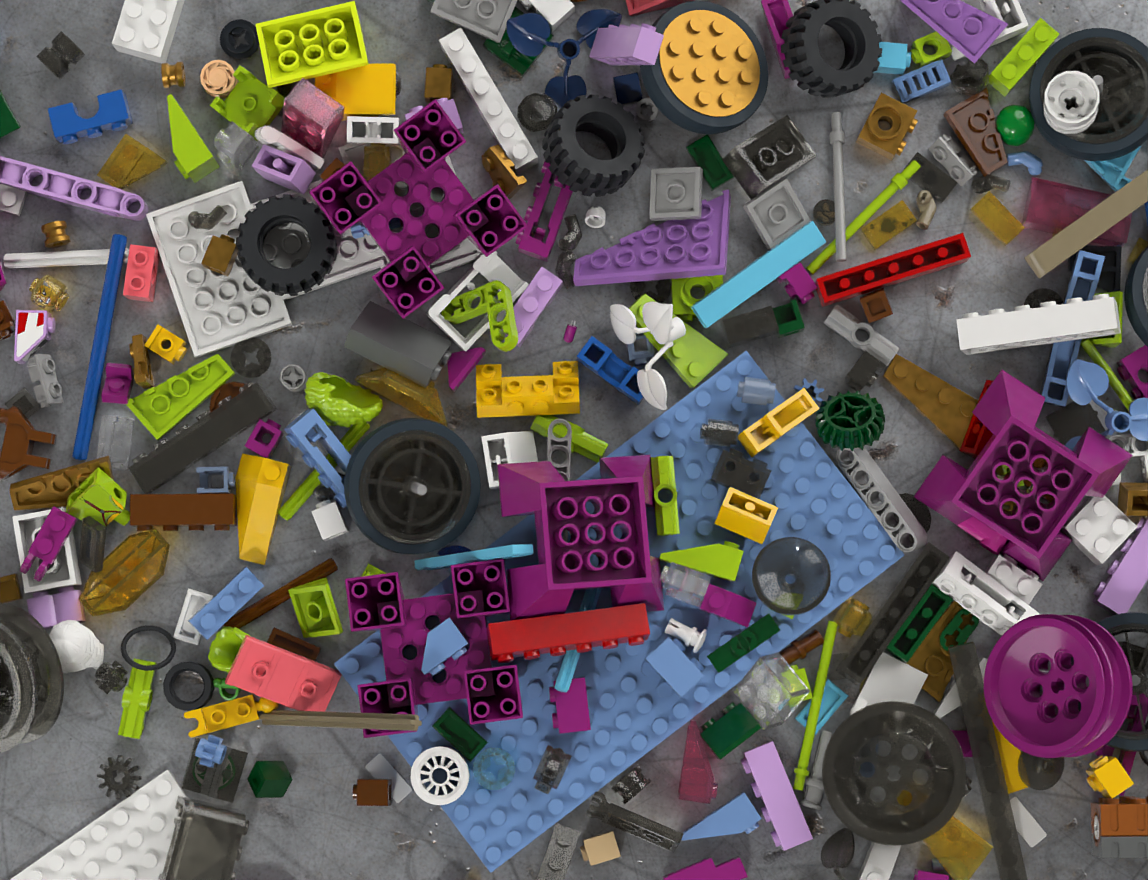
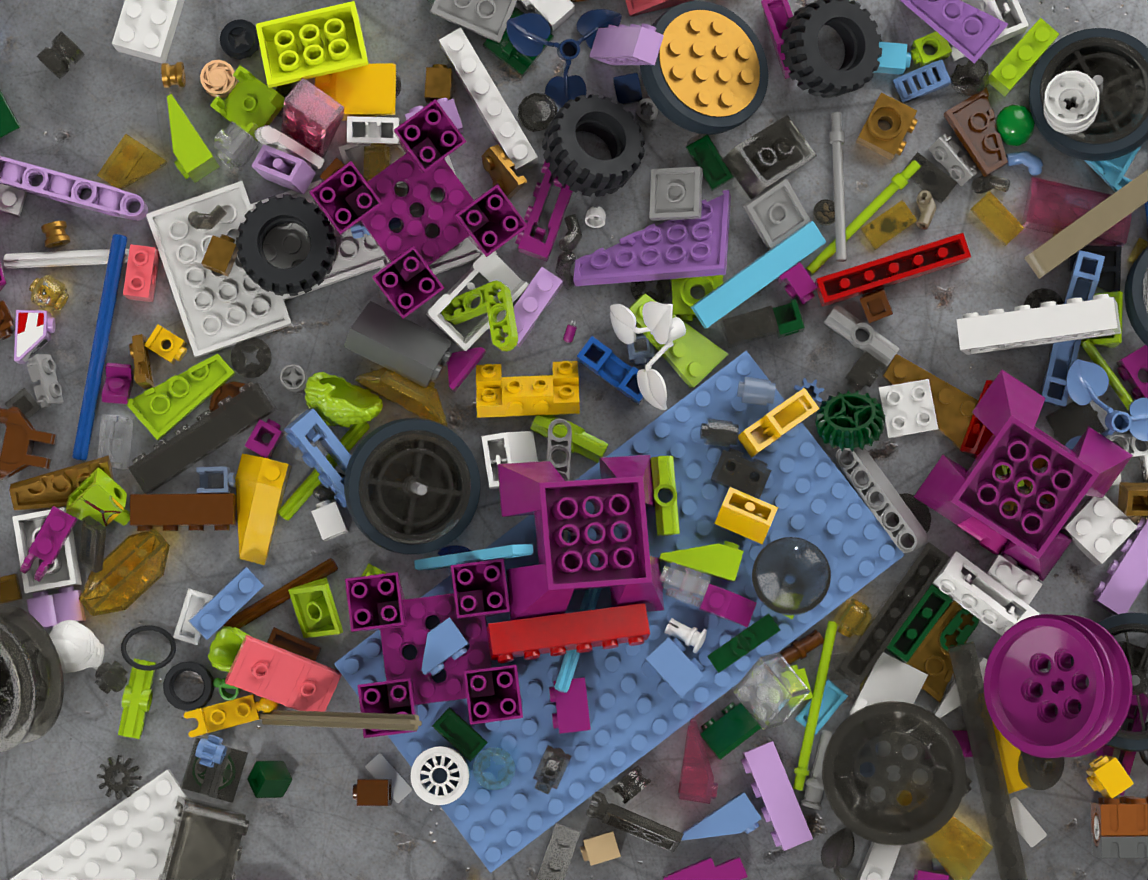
blue arch [48,89,133,144] -> none
none -> white hinge [878,379,938,438]

